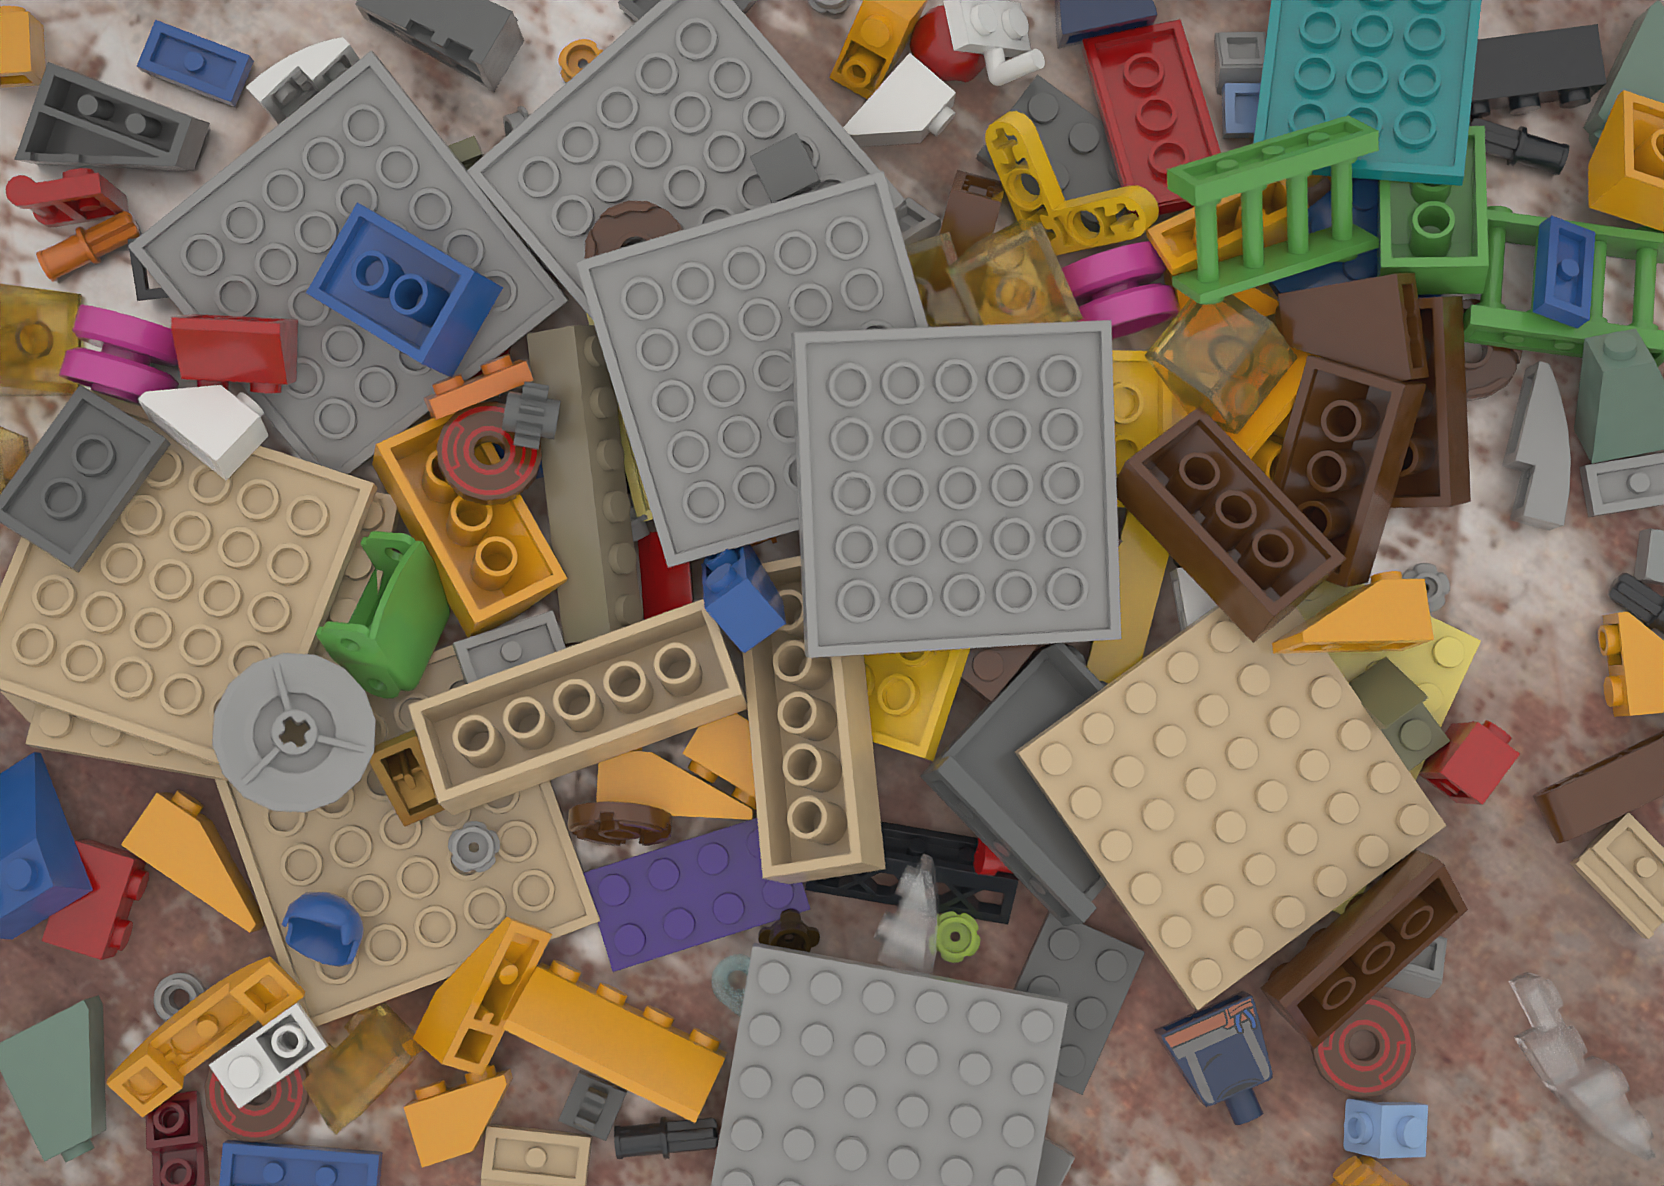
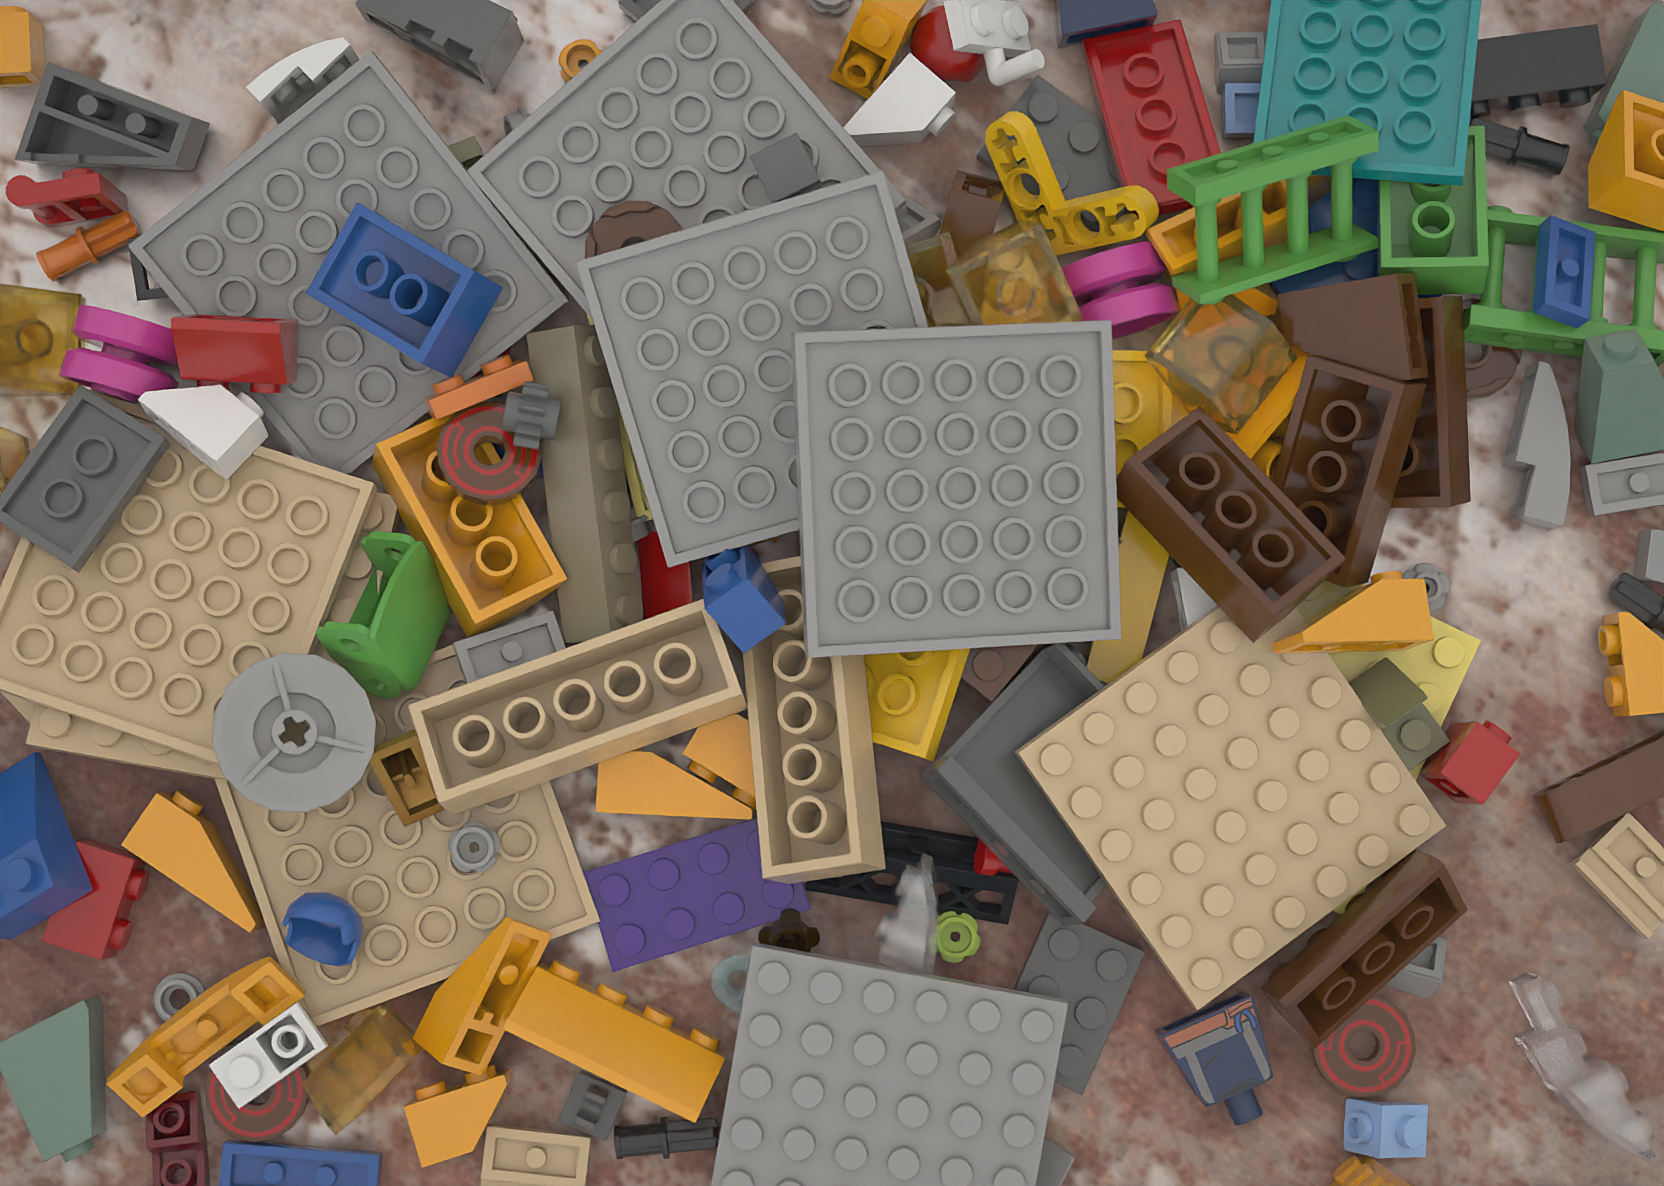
blue plate [137,20,254,107] -> none
reddish brown tile [567,801,672,846] -> none

